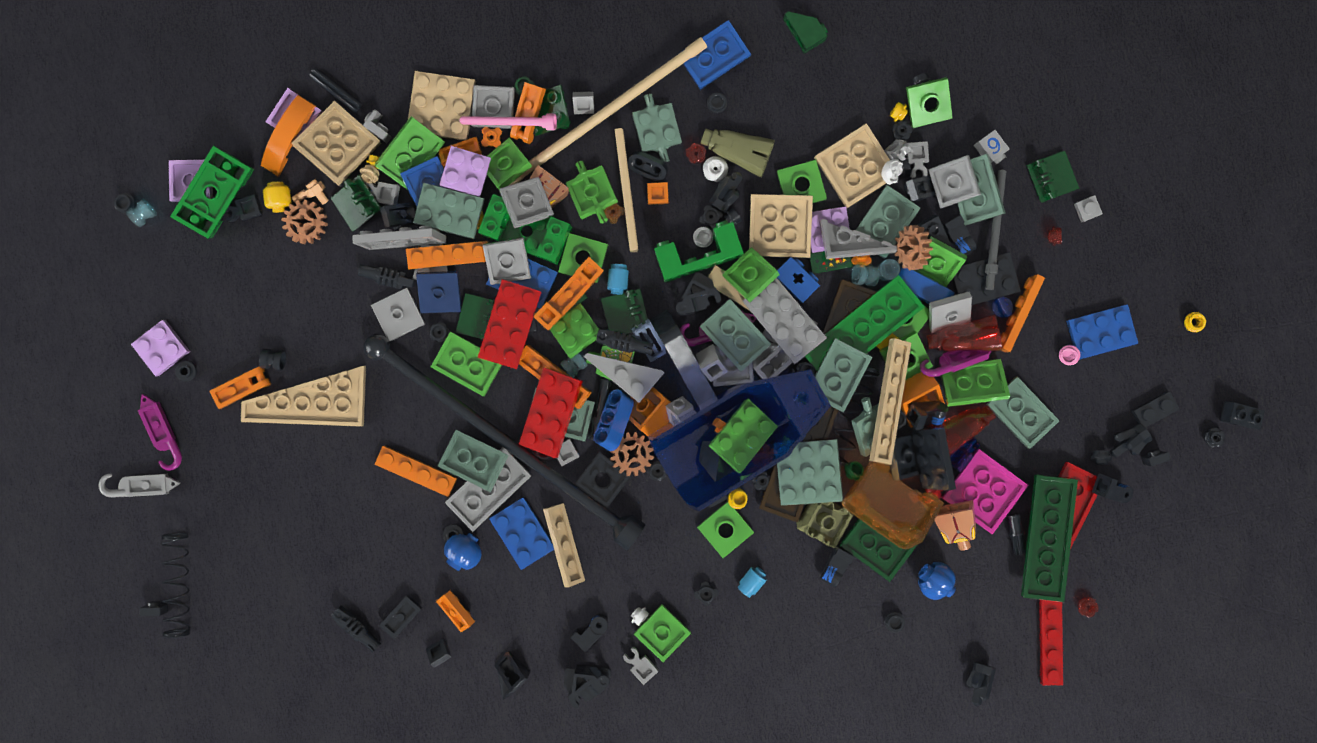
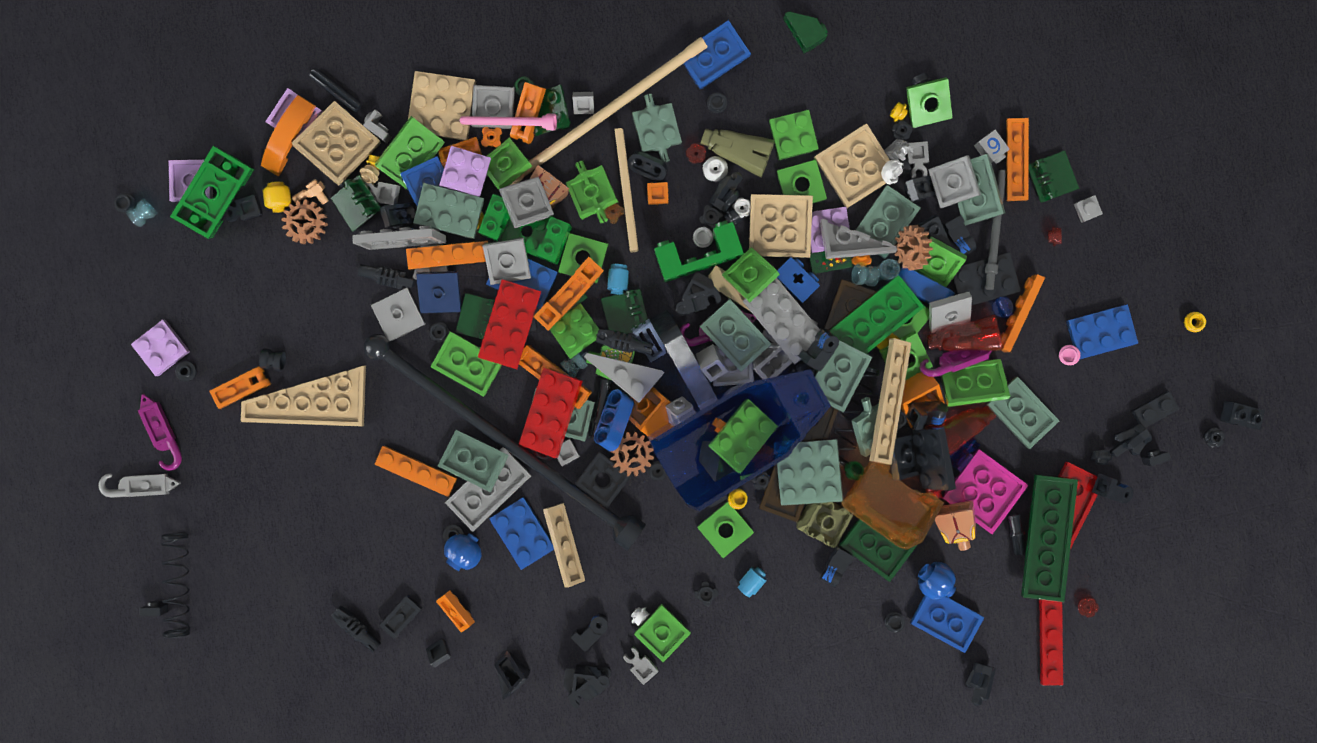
none -> white plate [732,198,751,218]
none -> bright green plate [769,110,819,160]
none -> black leg [798,329,839,372]
none -> blue plate [910,595,984,653]
none -> orange plate [1006,118,1029,201]

